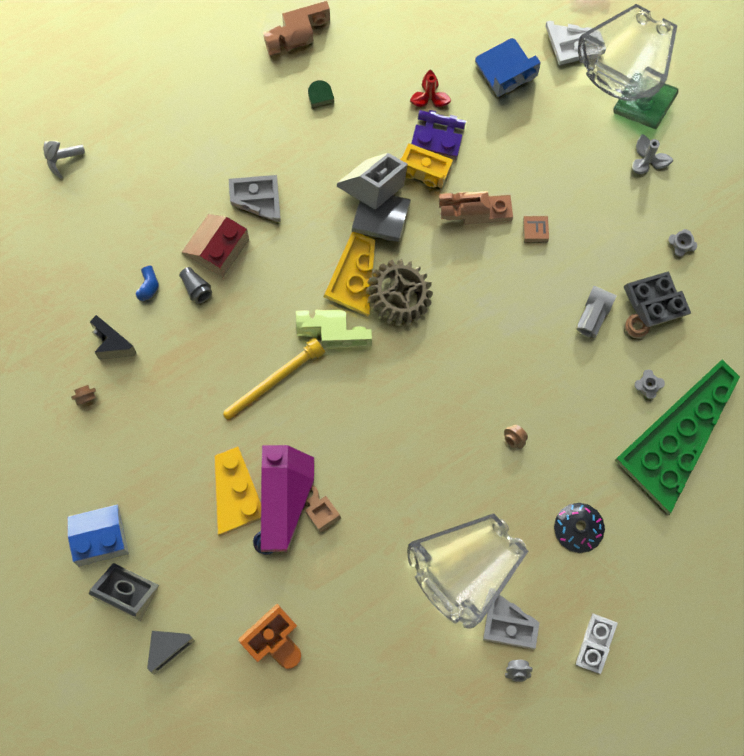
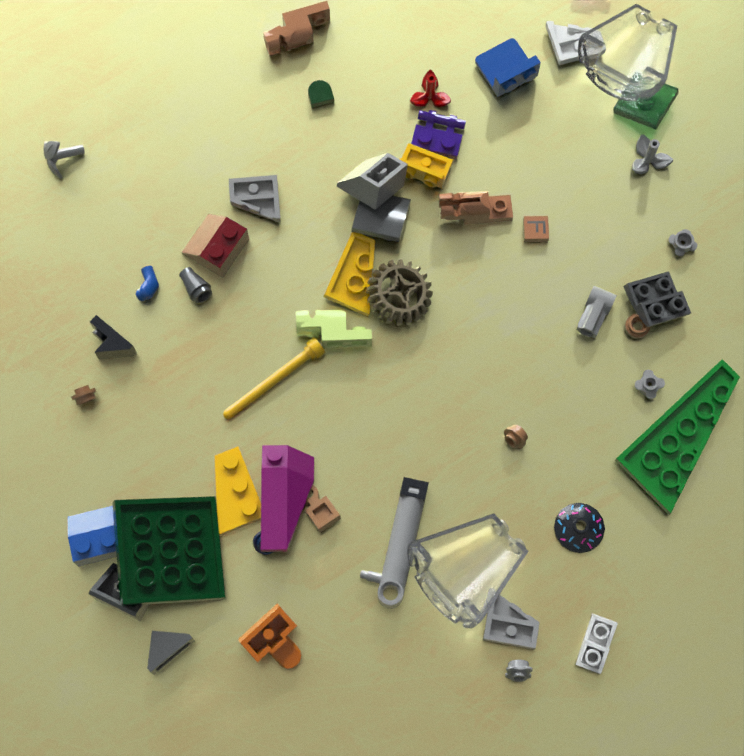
none -> dark green plate [112,496,225,606]
none -> light grey piece [360,477,429,609]

